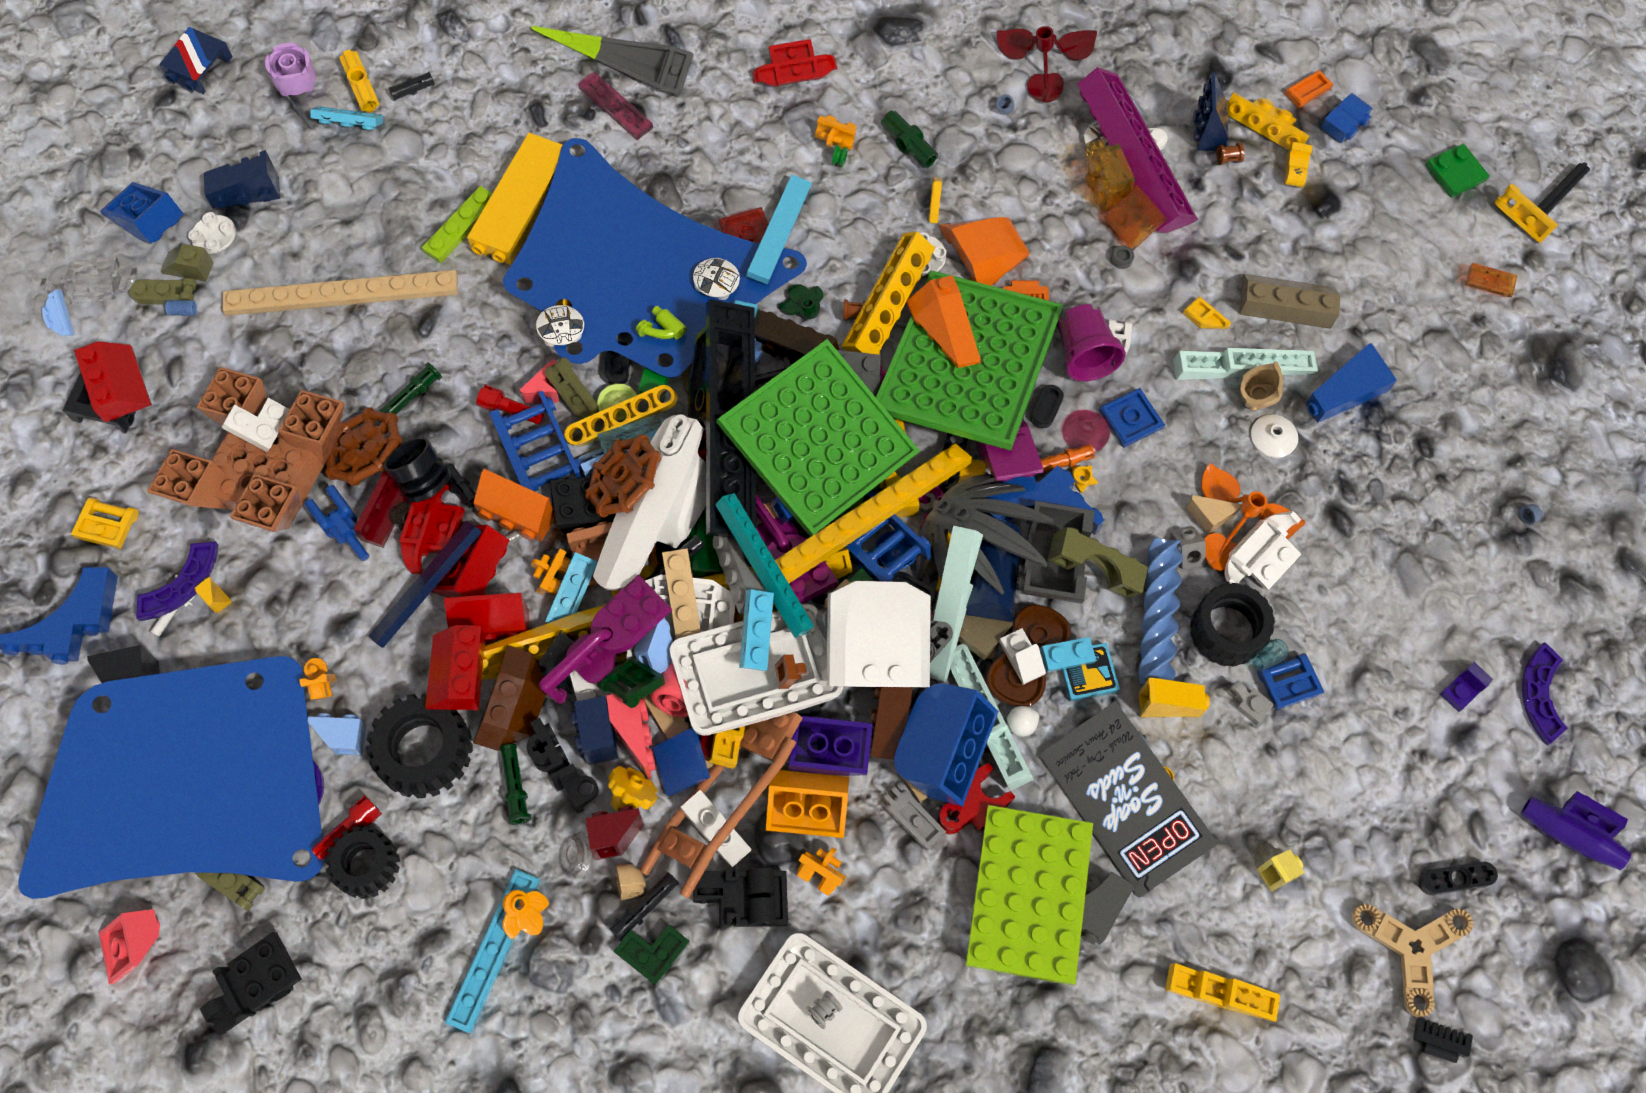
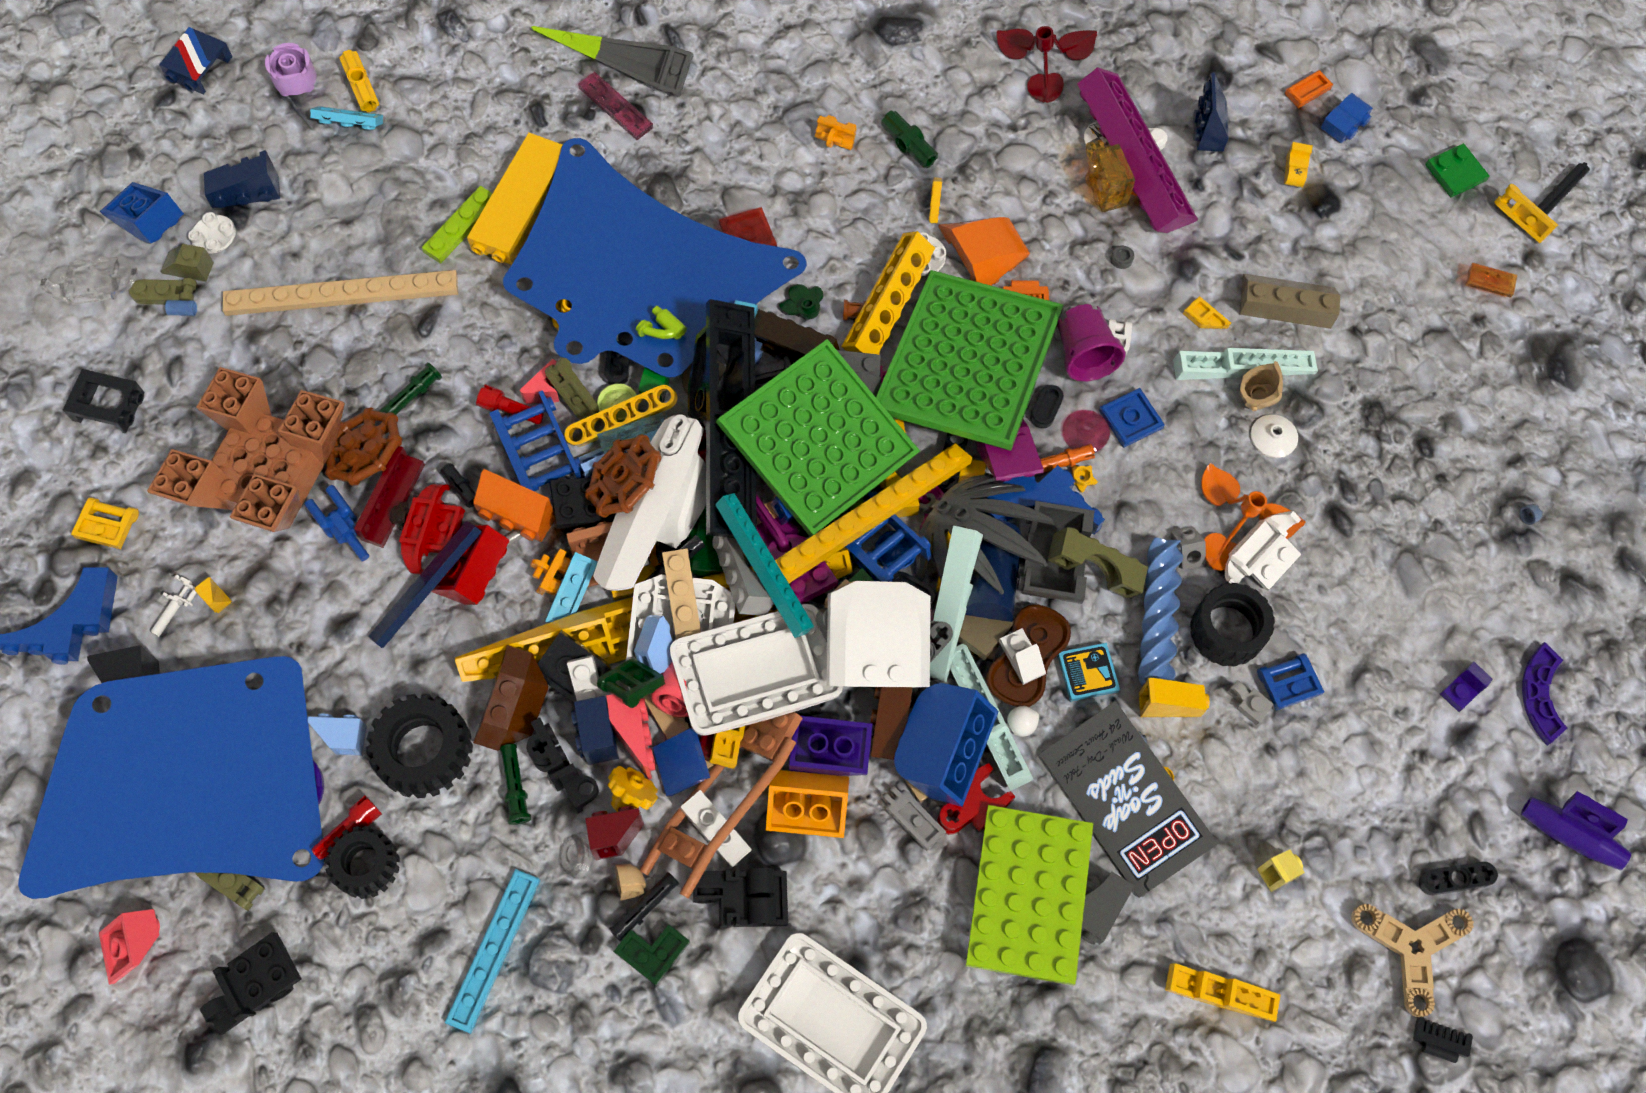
light blue tile [42,289,75,336] -> none
red slope [74,341,152,423] -> none
dark purple tile [136,541,219,621] -> none
white plate [221,398,290,452] -> none
light orange hips [299,658,337,700] -> none
black wheel [384,437,451,502] -> none
black pin [388,72,435,101] -> none
red slope [425,625,486,710] -> none
red slope [444,593,529,644] -> none
light orange plate [502,890,549,939] -> none
white dish [536,305,584,347] -> none
magenta plate [539,574,672,704] -> none
white dish [693,258,740,300] -> none
medium azure plate [739,589,774,671] -> none
medium azure tile [746,175,812,285] -> none
red plate [752,39,838,87] -> none
dark orange tile [774,654,807,689] -> none
light orange hips [796,847,847,896] -> none
light grey bush [805,990,843,1029] -> none
green bush [832,145,848,167] -> none
orange wedge [907,275,981,368] -> none
sand blue hinge [996,94,1015,114] -> none
medium azure plate [1040,637,1096,672] -> none
clear orange plate [1104,185,1167,251] -> none
tan slope [1186,495,1241,535] -> none
dark orange bush [1216,143,1244,165] -> none
yellow bracket [1227,92,1310,150] -> none
clear light blue cone [1253,639,1289,671] -> none
blue slope [1306,343,1397,423] -> none

